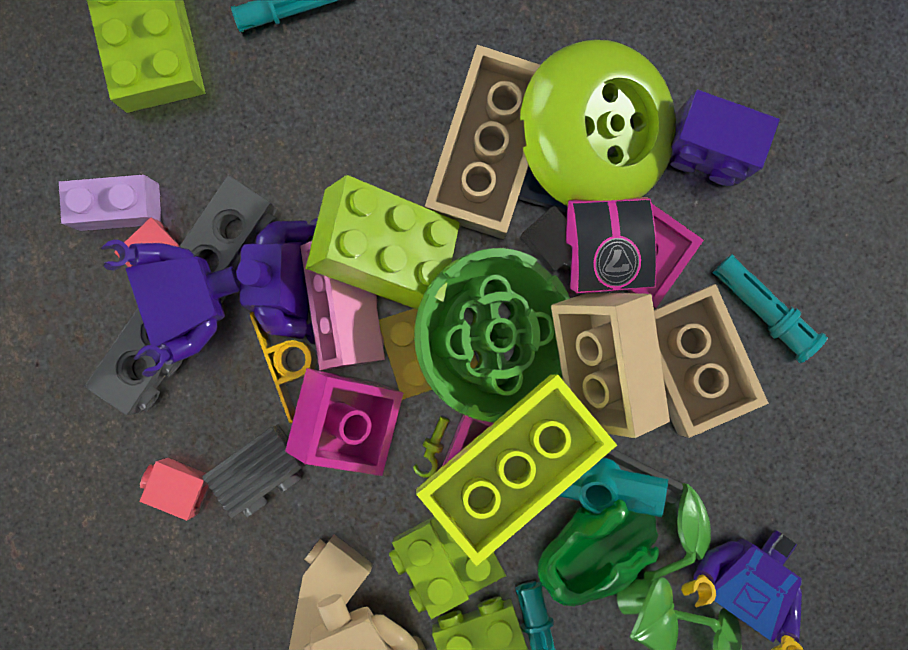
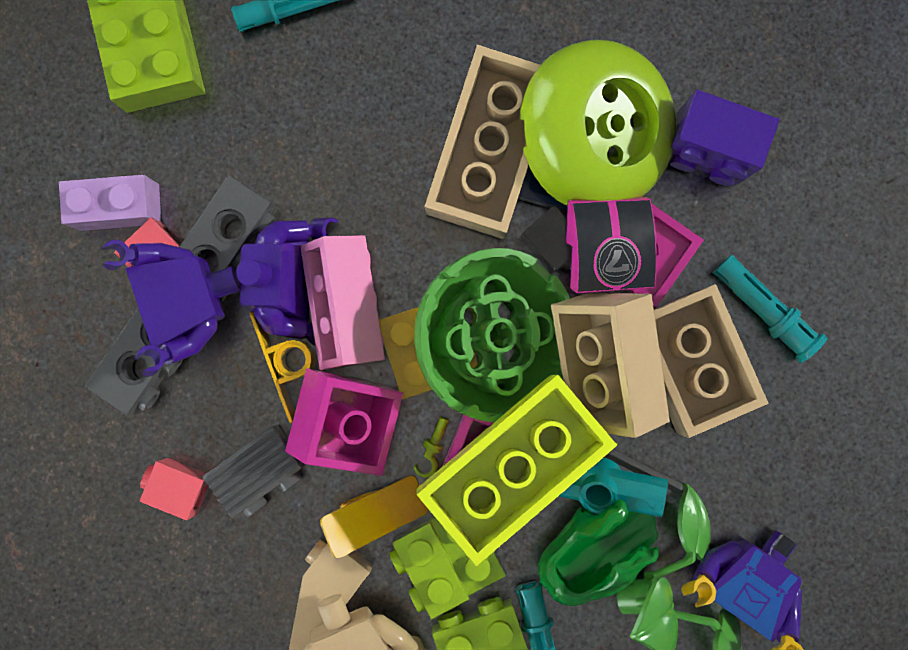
lime brick [305,175,460,310] -> none
none -> yellow piece [320,476,428,558]

